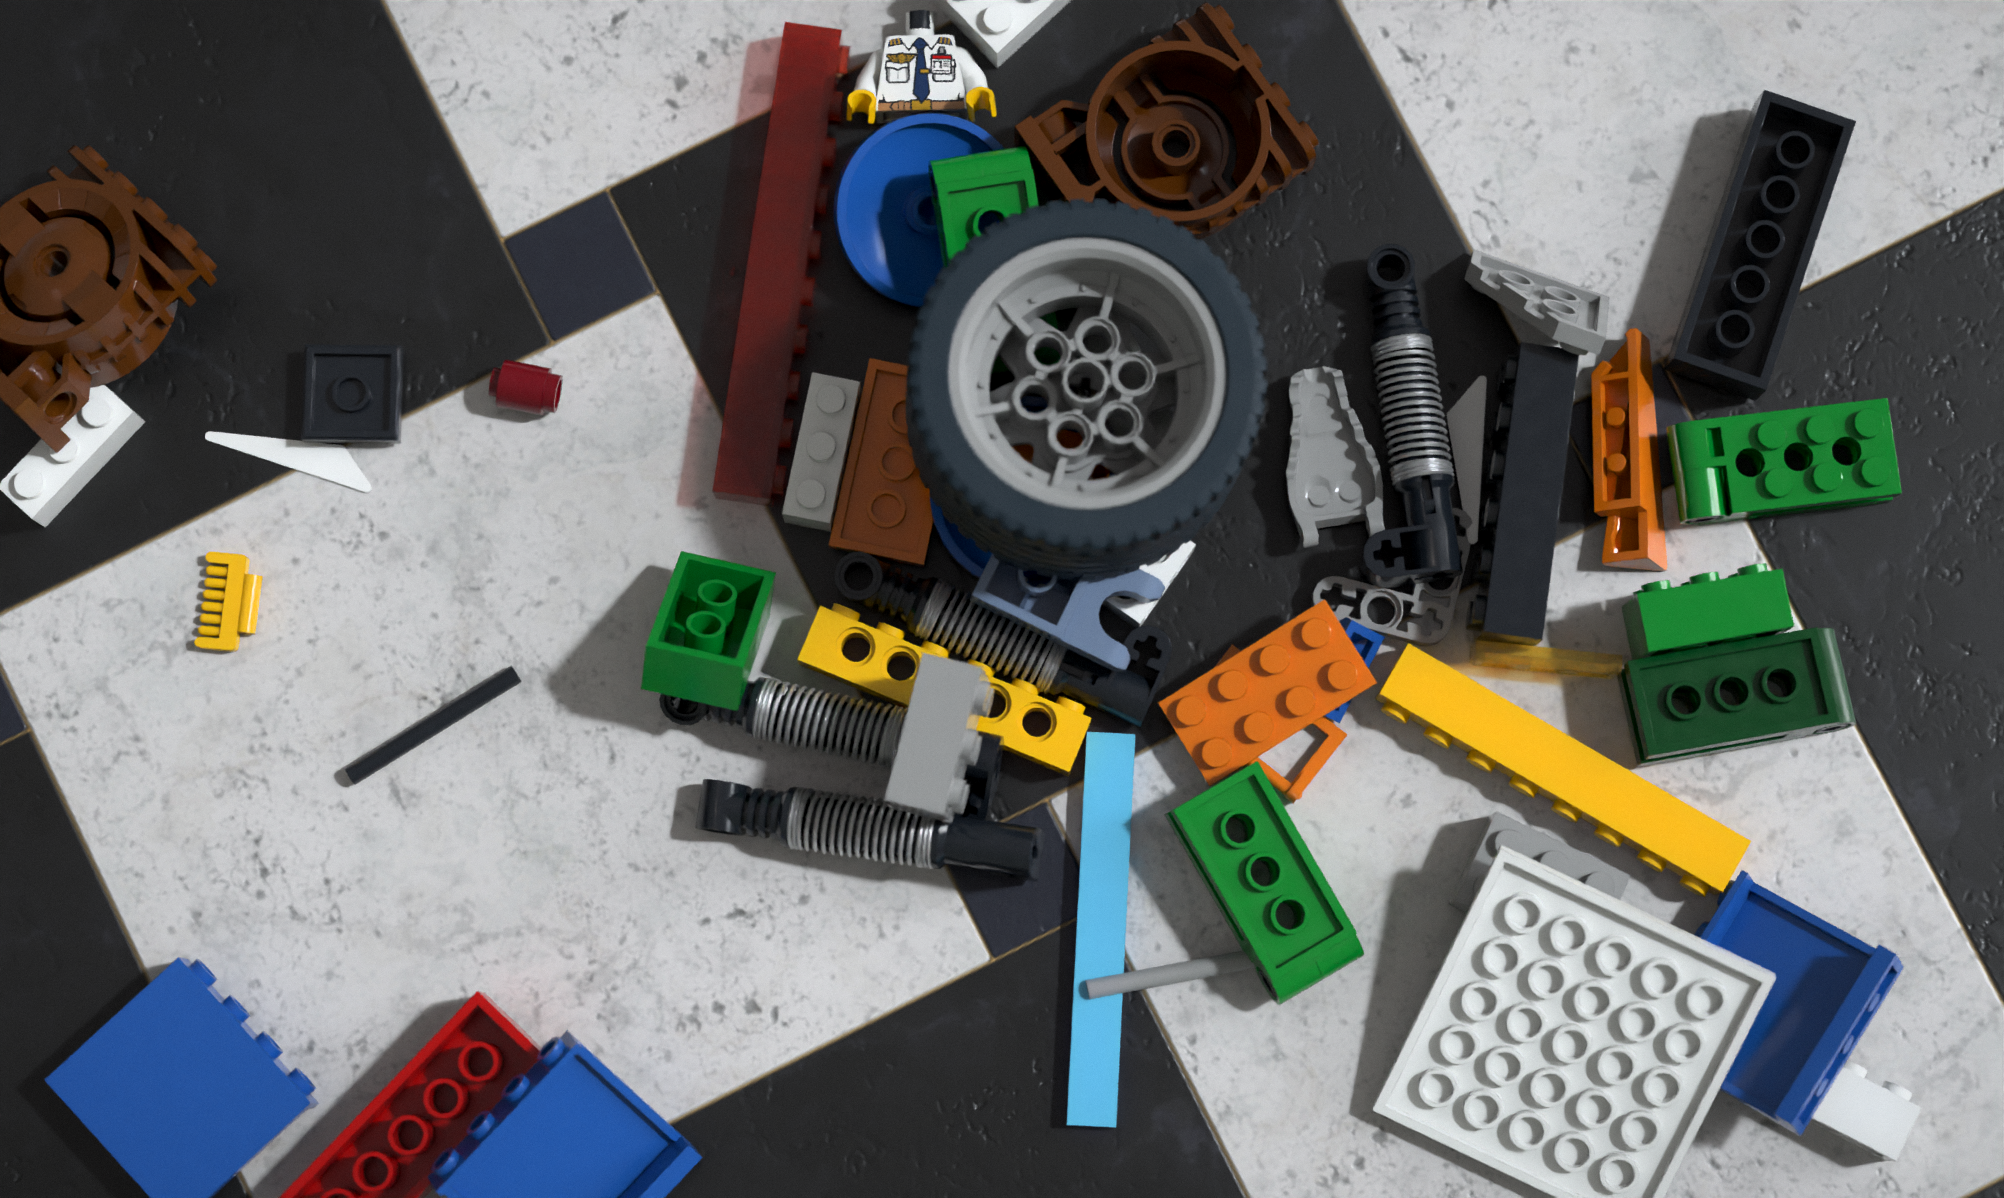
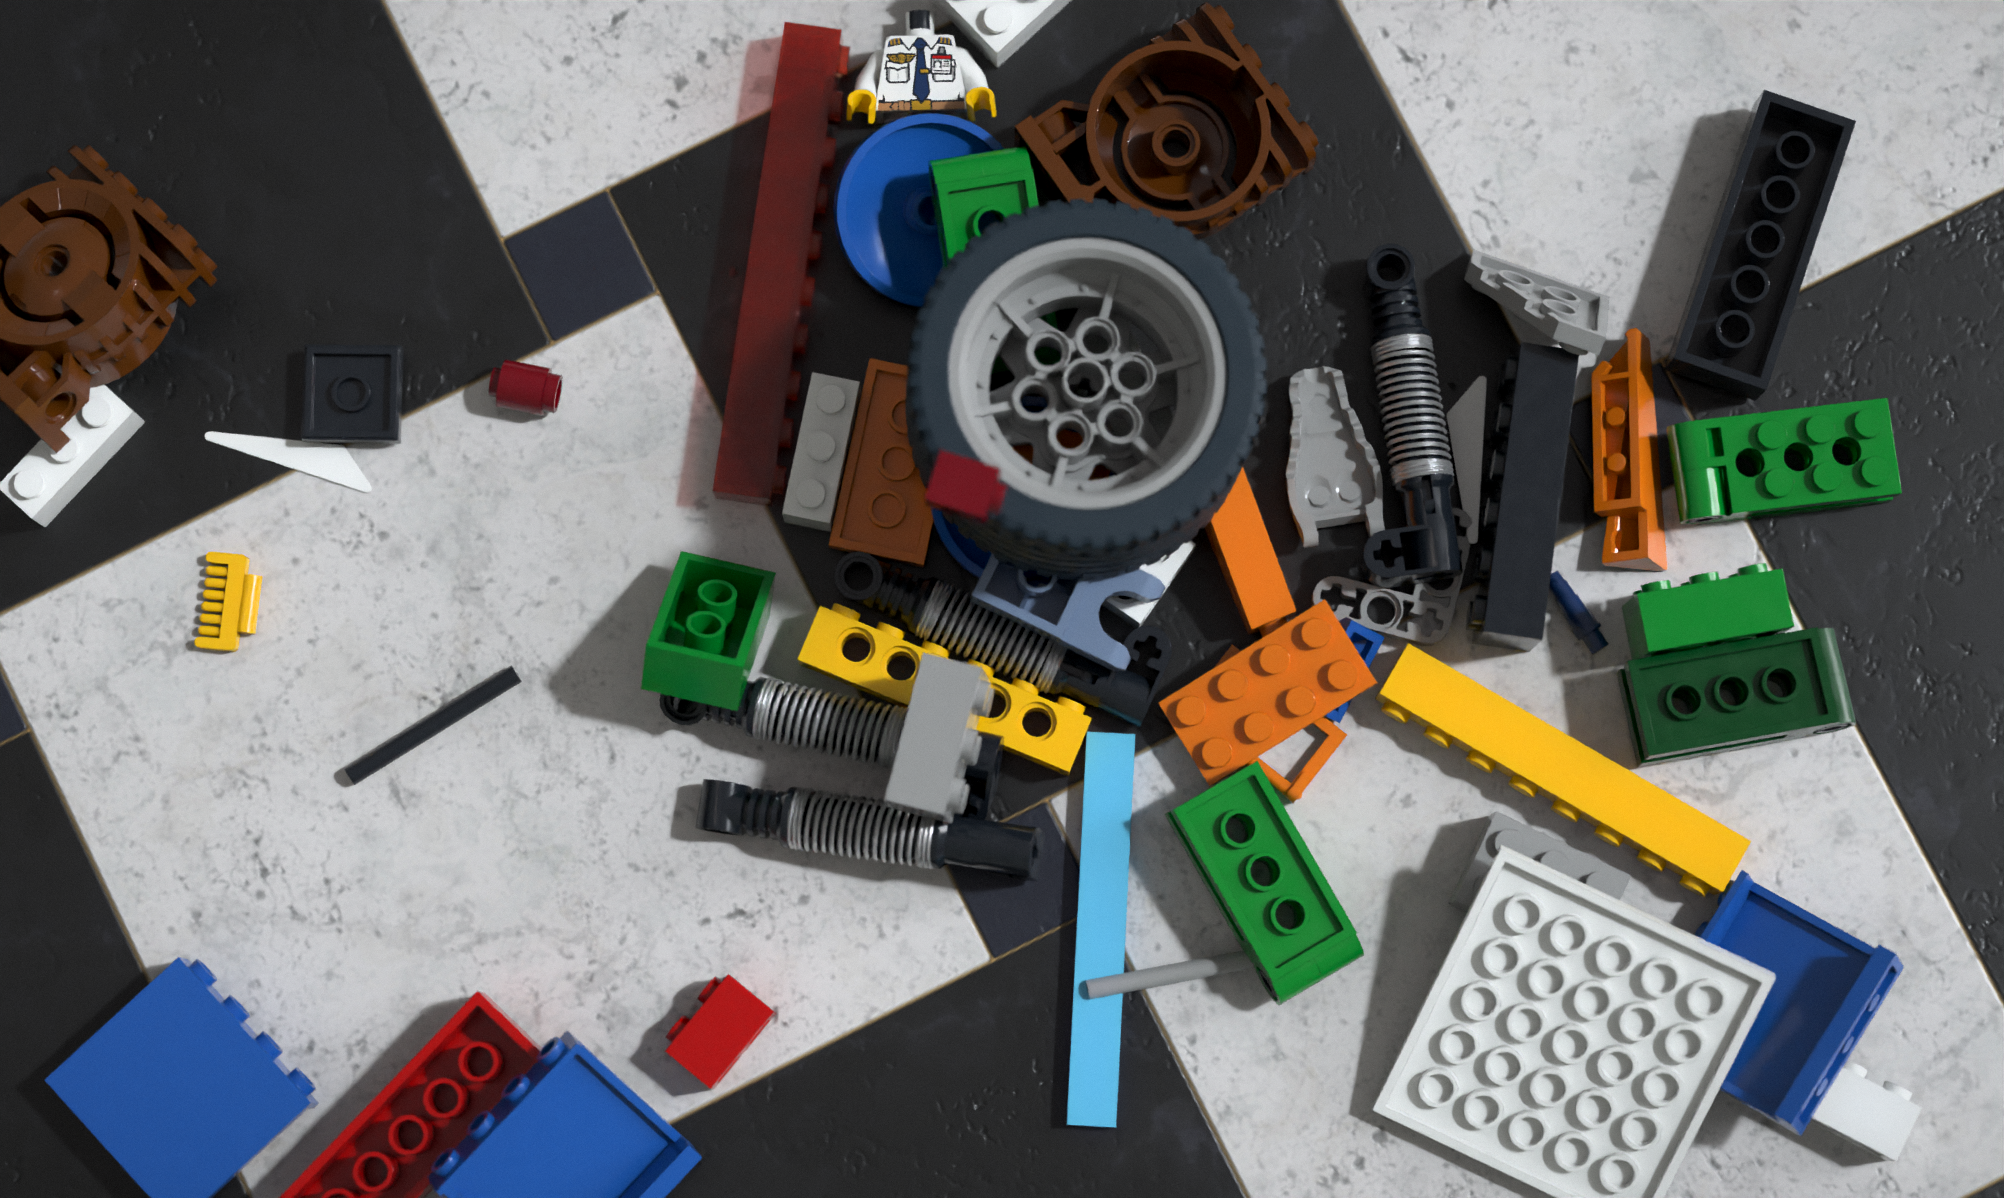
clear yellow tile [1469,640,1623,680] -> none
none -> red brick [665,974,776,1090]
none -> dark red brick [924,450,1008,525]
none -> orange slope [1204,467,1297,638]
none -> dark blue animal [1549,570,1609,655]

